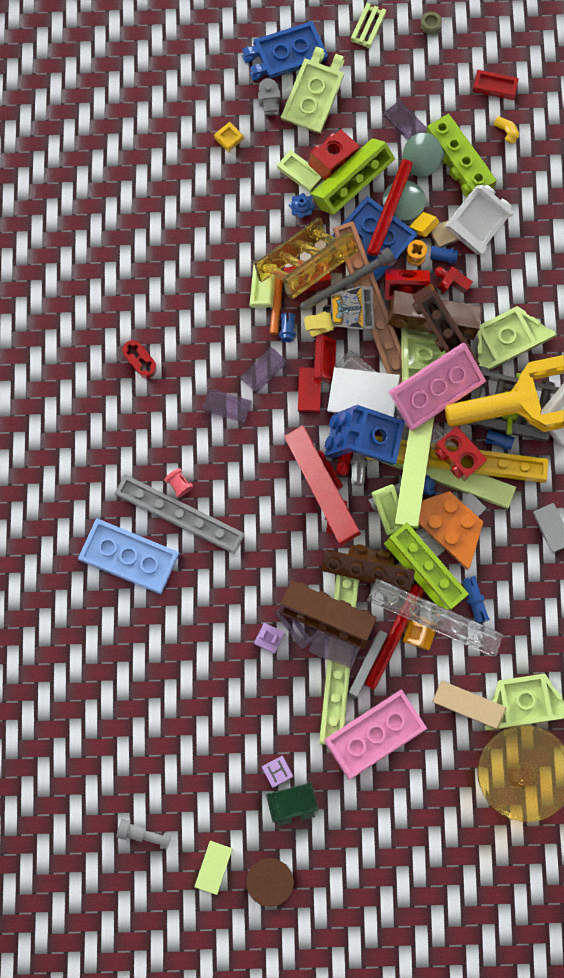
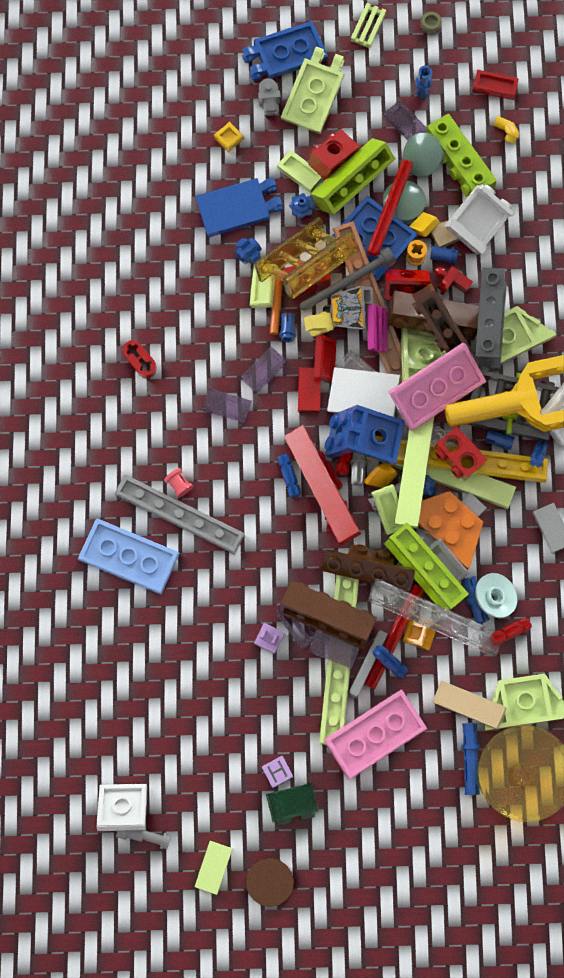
none -> white tile [97,784,147,831]
none -> blue tile [196,177,283,238]
none -> blue gear [235,238,262,265]
none -> blue axle [278,454,301,498]
none -> light orange slope [364,463,397,488]
none -> dark pink tile [367,304,388,353]
none -> blue axle [373,645,408,678]
none -> blue pin [415,65,433,99]
none -> light grey tile [429,538,469,582]
none -> blue pin [461,723,480,795]
none -> dark grey fence [475,267,507,370]
none -> light aqua dish [475,573,517,618]
none -> red axle [490,618,532,646]
none -> blue axle [530,440,548,468]

